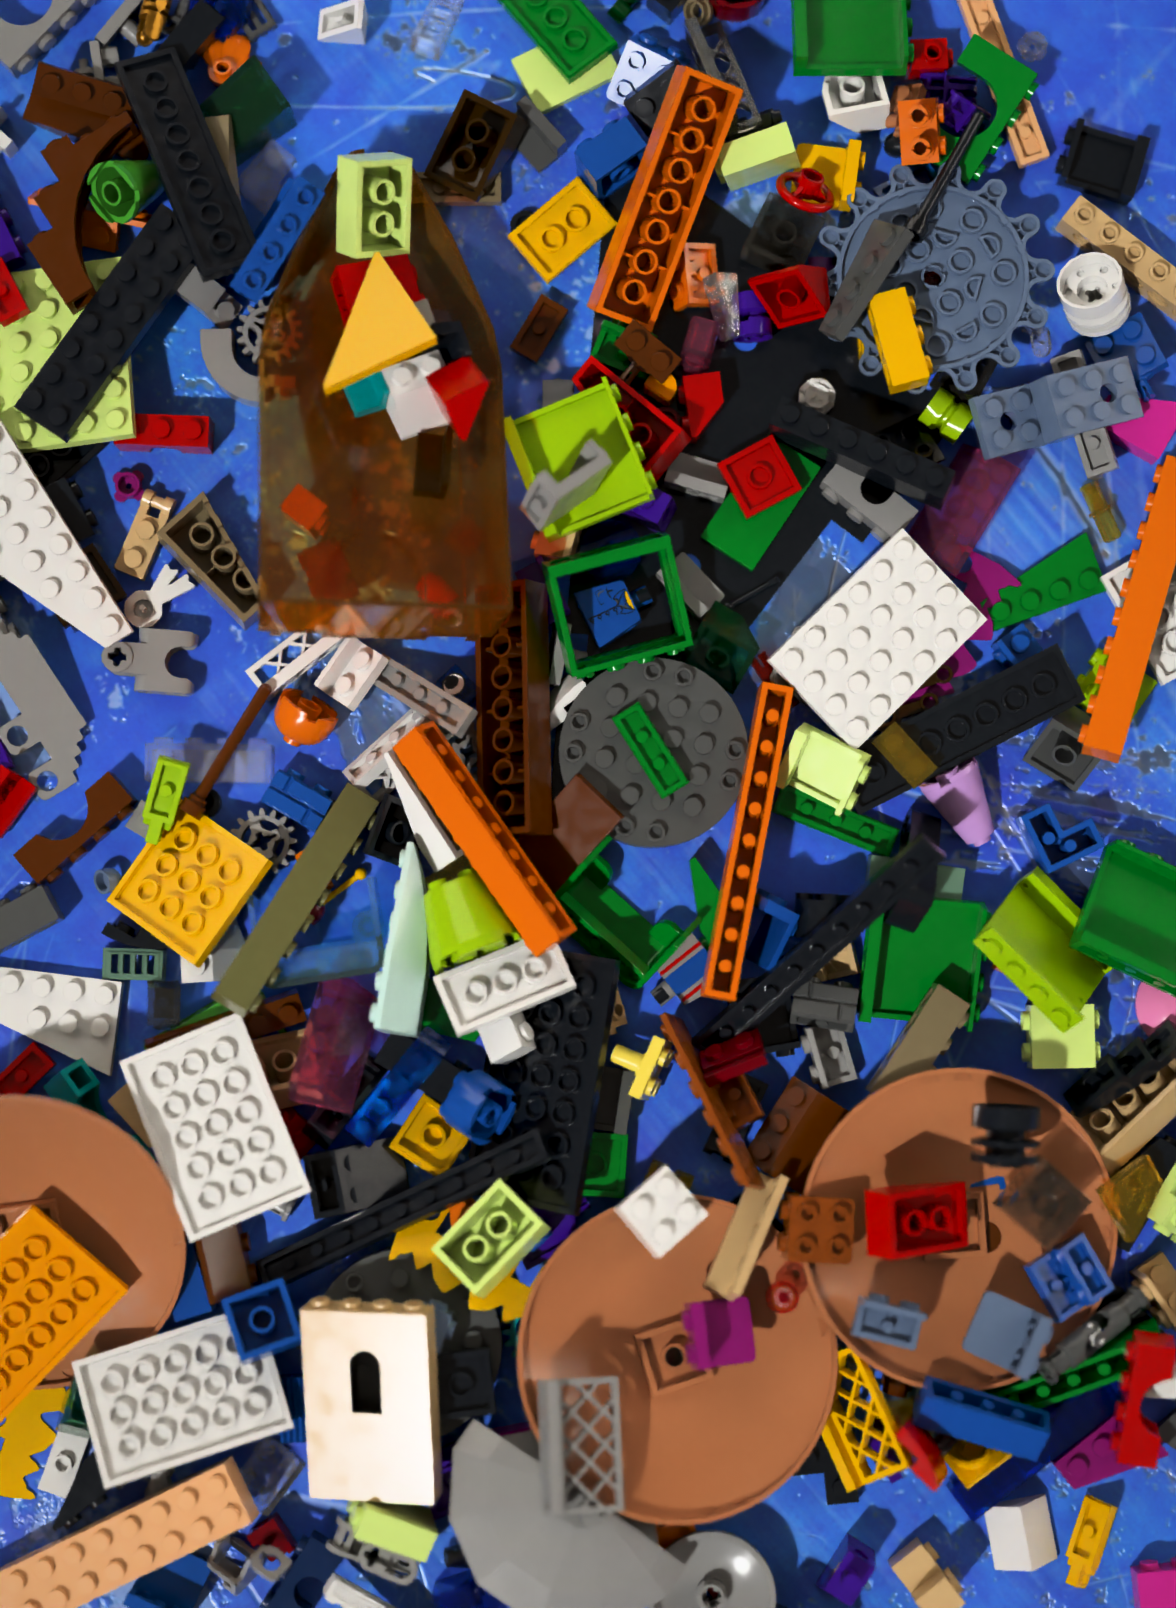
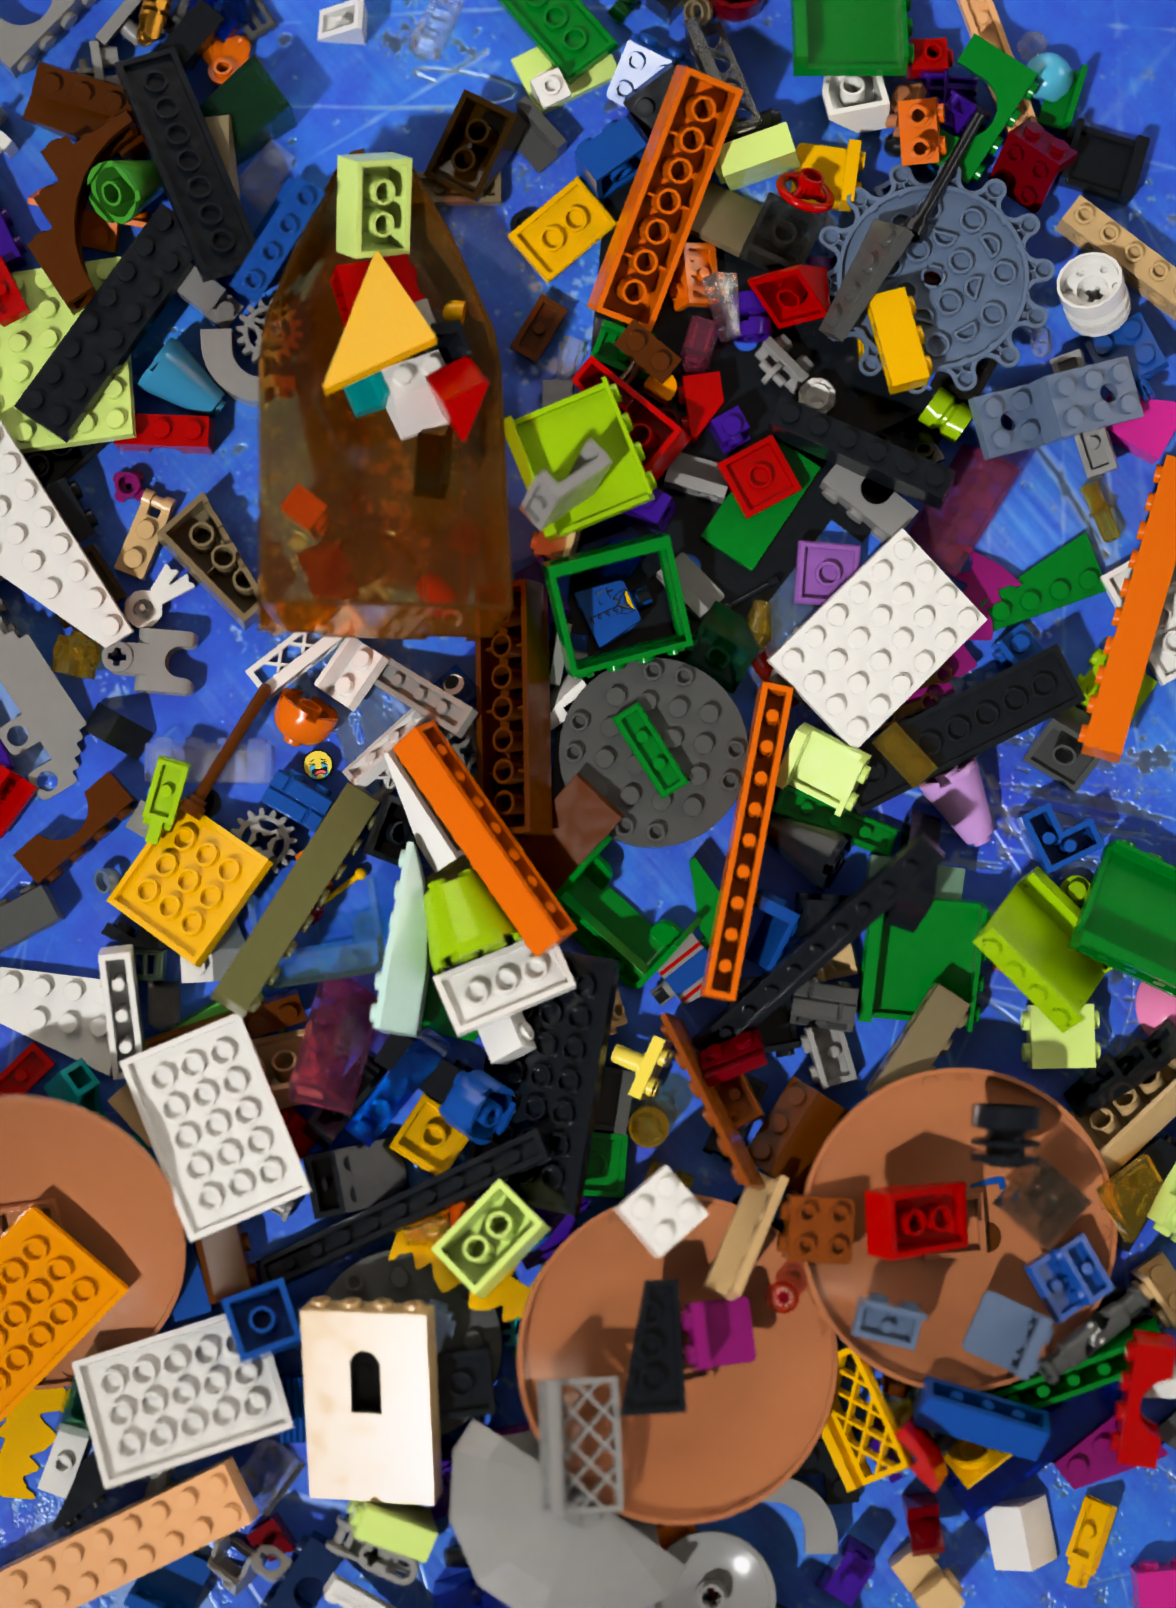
none -> clear yellow brick [51,630,101,680]
none -> black slope [83,702,154,760]
none -> white brick [98,944,146,1080]
none -> dark azure cone [136,336,227,417]
none -> tile [302,750,334,781]
none -> clear yellow cone [404,1212,451,1246]
none -> yellow hinge [442,300,466,326]
none -> white bracket [530,67,571,109]
none -> clear cone [555,336,589,380]
none -> black wing [620,1279,686,1416]
none -> clear yellow wheel [628,1104,669,1148]
none -> dark tan slope [689,181,764,257]
none -> dark purple brick [709,405,751,454]
none -> clear yellow cone [741,600,772,649]
none -> light grey hips [755,334,814,395]
none -> light grey arch [761,1476,838,1554]
none -> black cone [765,814,854,891]
none -> medium lavender plate [793,540,861,606]
none -> dark red slope [901,1491,945,1557]
none -> dark red bracket [989,119,1078,213]
none -> medium azure hair [1027,52,1073,102]
none -> green panel [1037,64,1088,135]
none -> lime plate [1060,875,1090,906]

